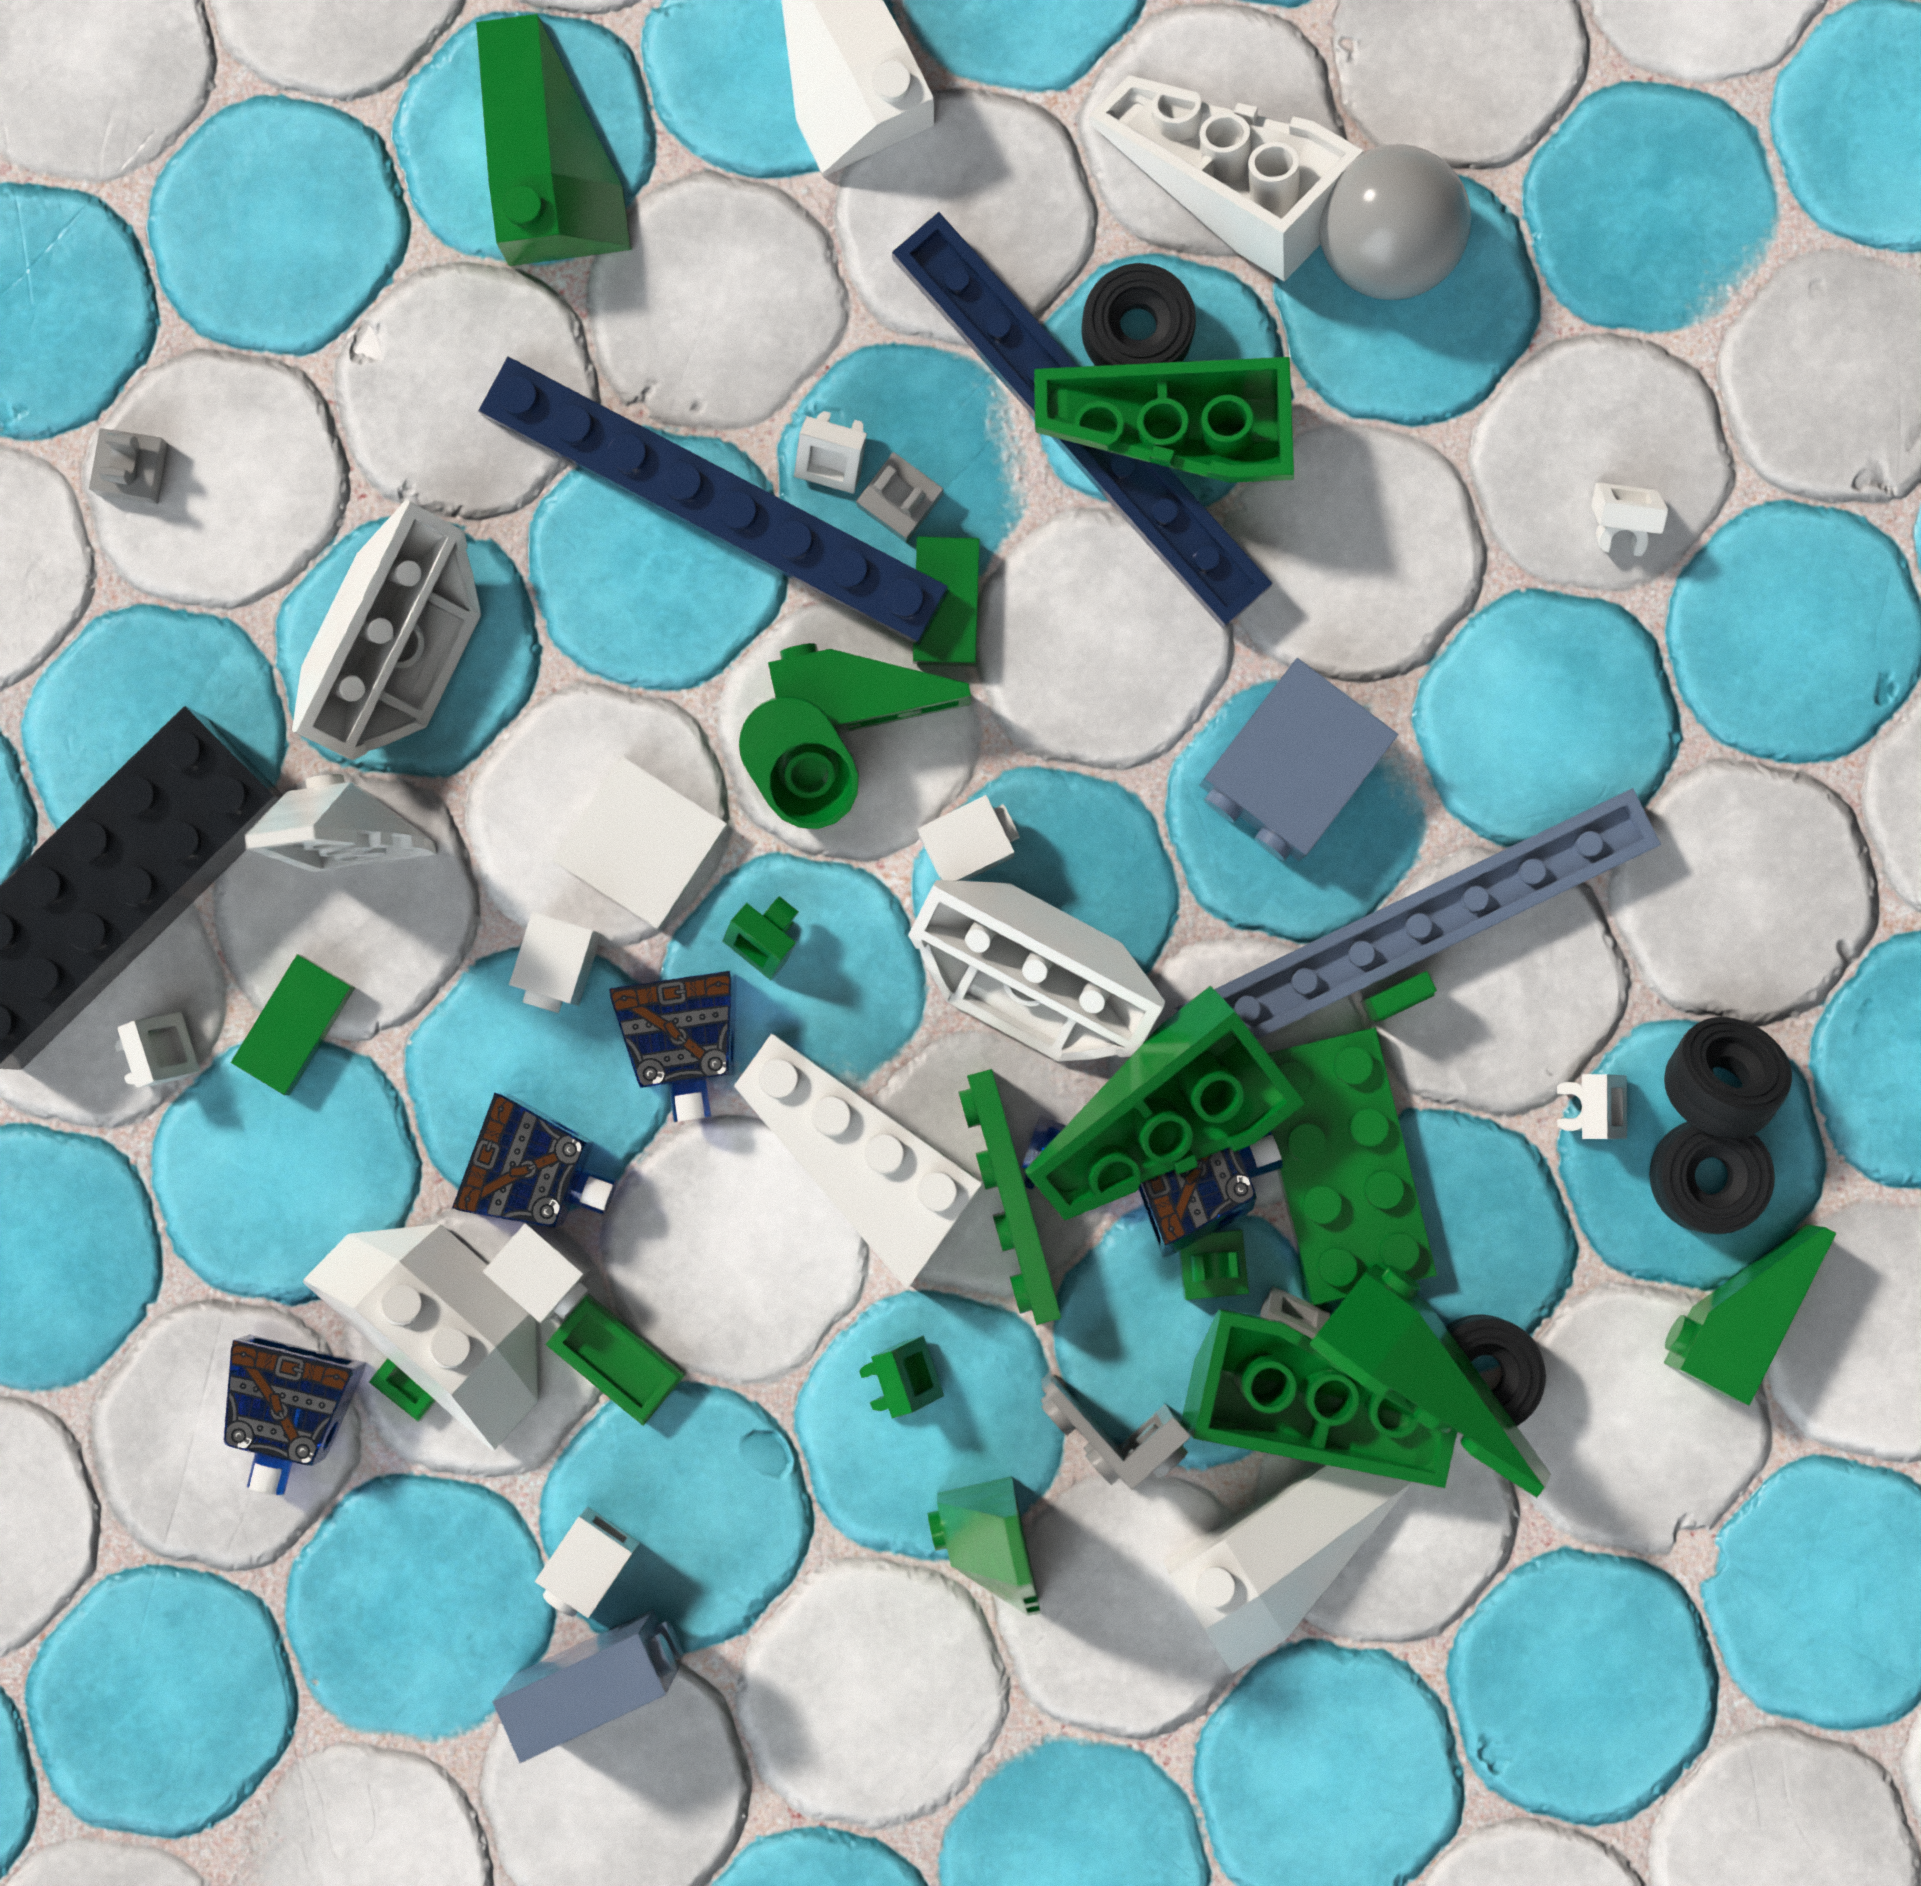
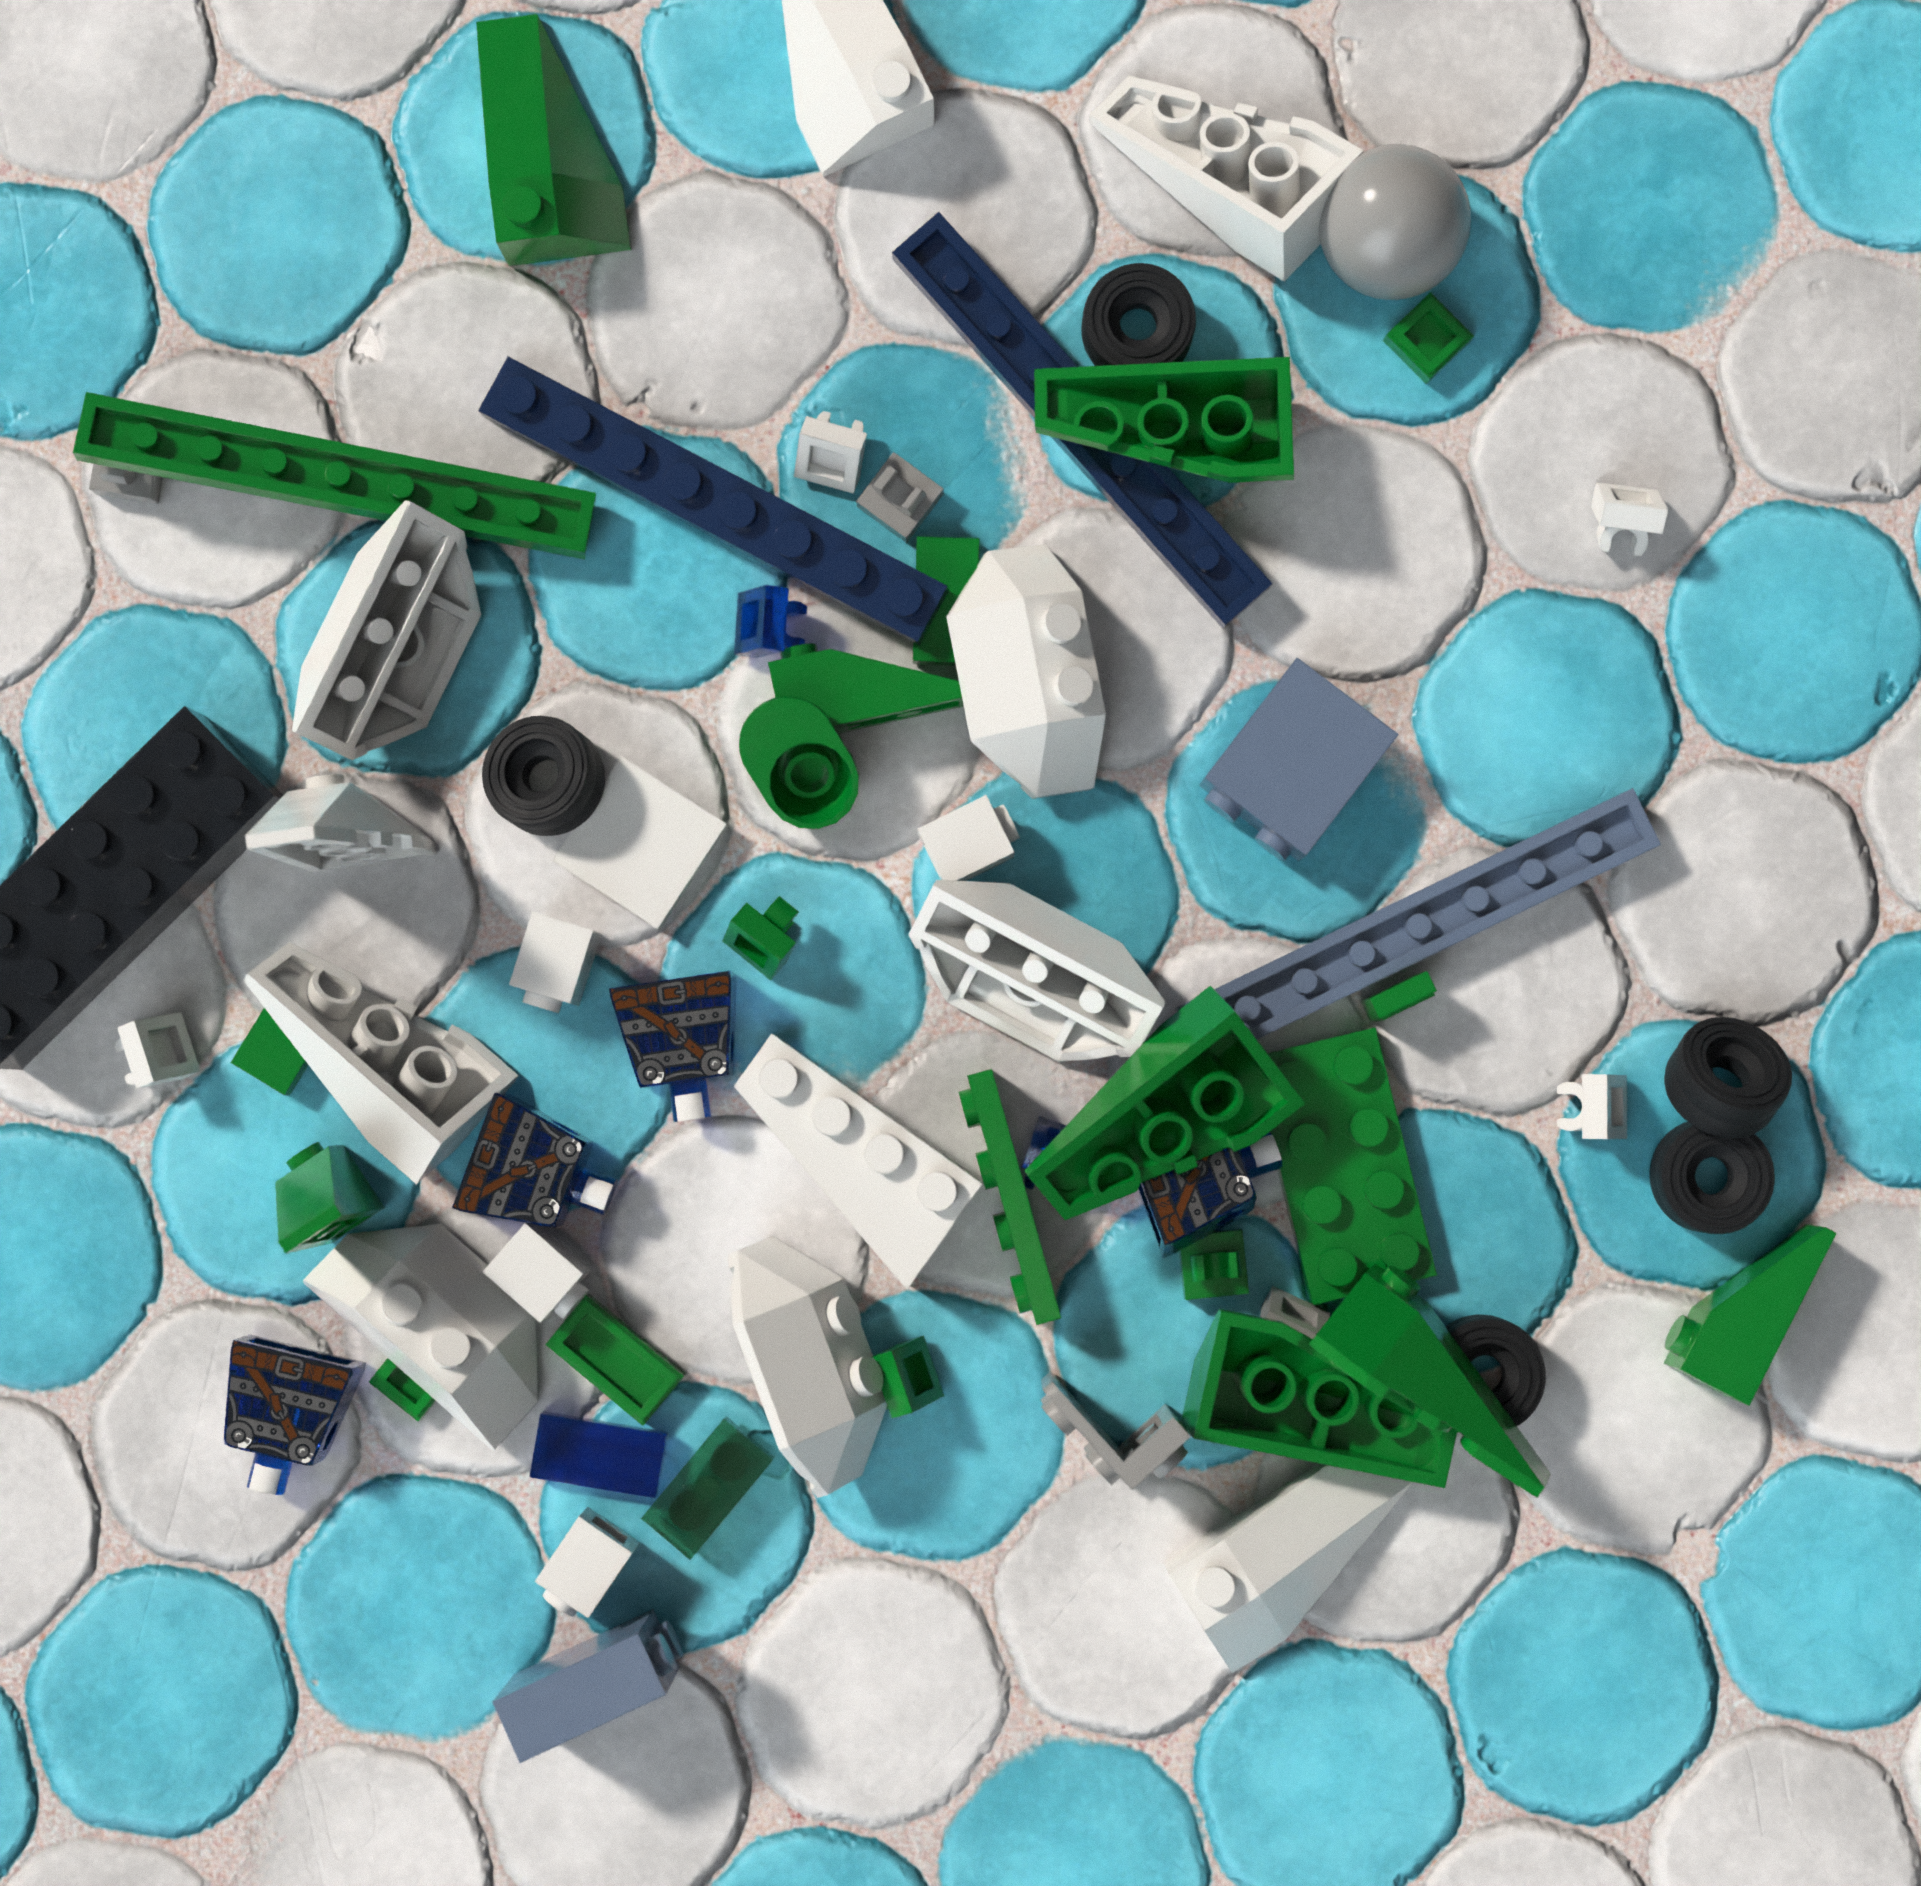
wedge [927,1476,1041,1616] -> none
none -> green plate [73,392,596,560]
none -> white wedge [244,942,519,1185]
none -> green slope [275,1142,385,1253]
none -> black tyre [482,716,605,836]
none -> clear blue tile [529,1411,668,1498]
none -> clear green plate [641,1416,775,1560]
none -> white wedge [728,1236,887,1498]
none -> clear blue tile [734,585,807,658]
none -> white wedge [946,544,1106,799]
none -> green tile [1383,292,1474,384]

